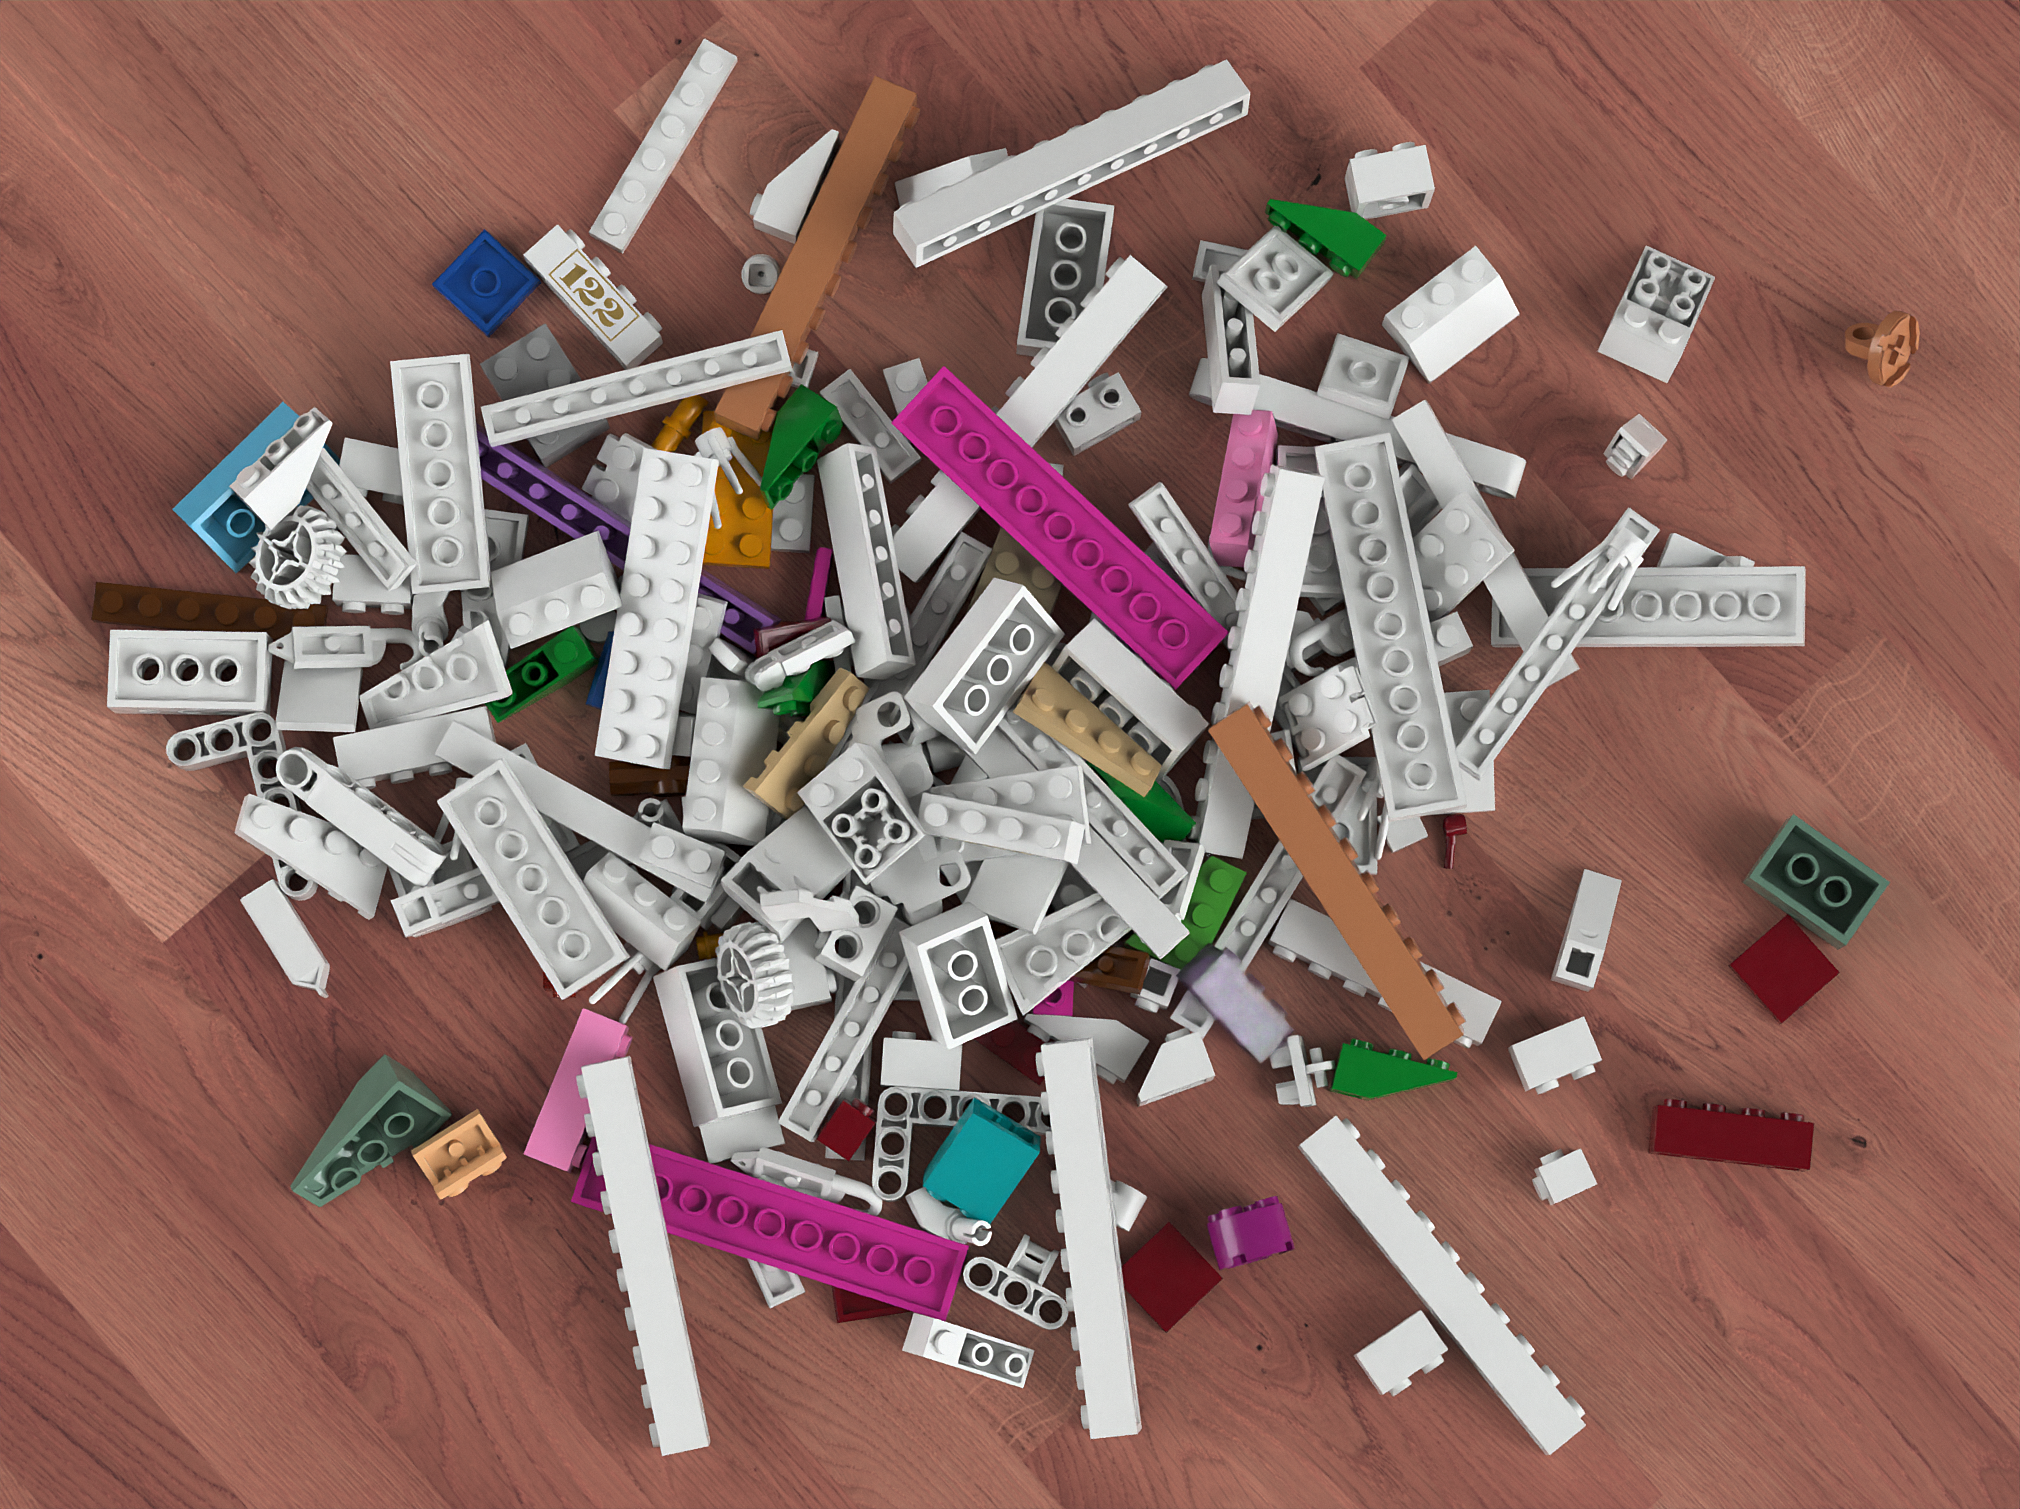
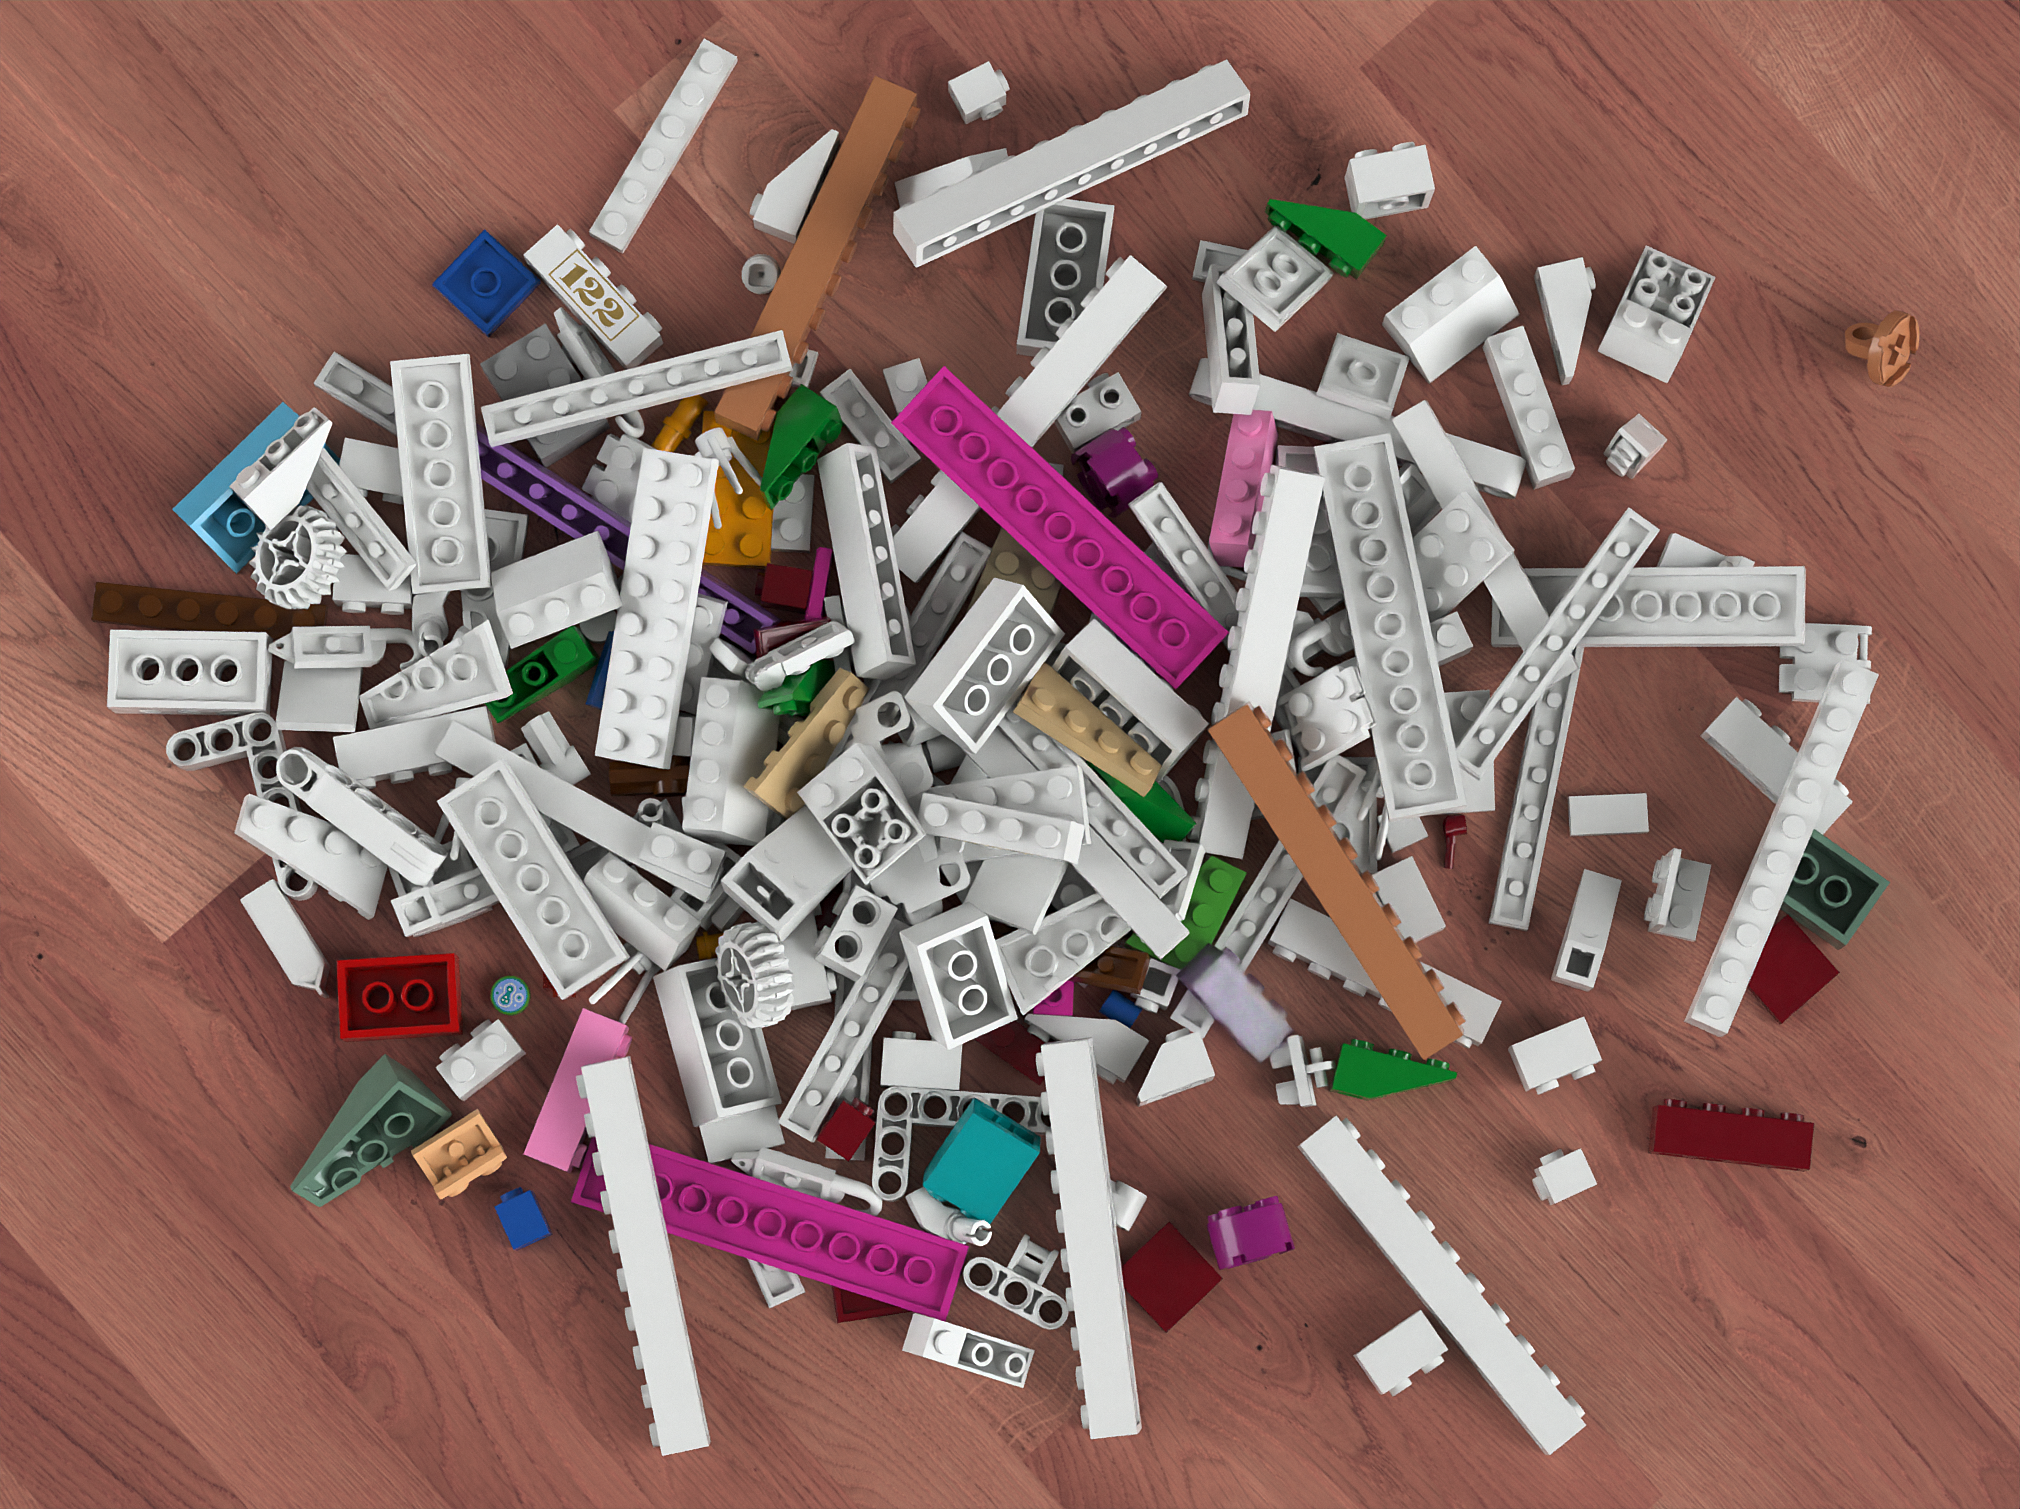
white tile [760,888,859,932] -> none
white plant [1551,527,1647,610] -> none
none -> white tile [314,351,397,436]
none -> red brick [336,953,463,1042]
none -> white brick [435,1019,526,1101]
none -> tile [491,976,531,1016]
none -> blue brick [494,1187,553,1251]
none -> white piece [521,711,591,785]
none -> white plate [554,307,645,438]
none -> dark red brick [755,563,813,614]
none -> white brick [948,61,1010,124]
none -> magenta brick [1071,427,1159,518]
none -> blue hinge [1099,990,1142,1028]
none -> white brick [1372,856,1446,942]
none -> white brick [1482,326,1575,490]
none -> white tile [1489,647,1584,931]
none -> white slope [1534,257,1596,385]
none -> white tile [1568,793,1649,836]
none -> white bracket [1644,848,1711,942]
none -> white brick [1684,659,1879,1037]
none -> white brick [1700,697,1853,835]
none -> white plate [1779,623,1872,704]

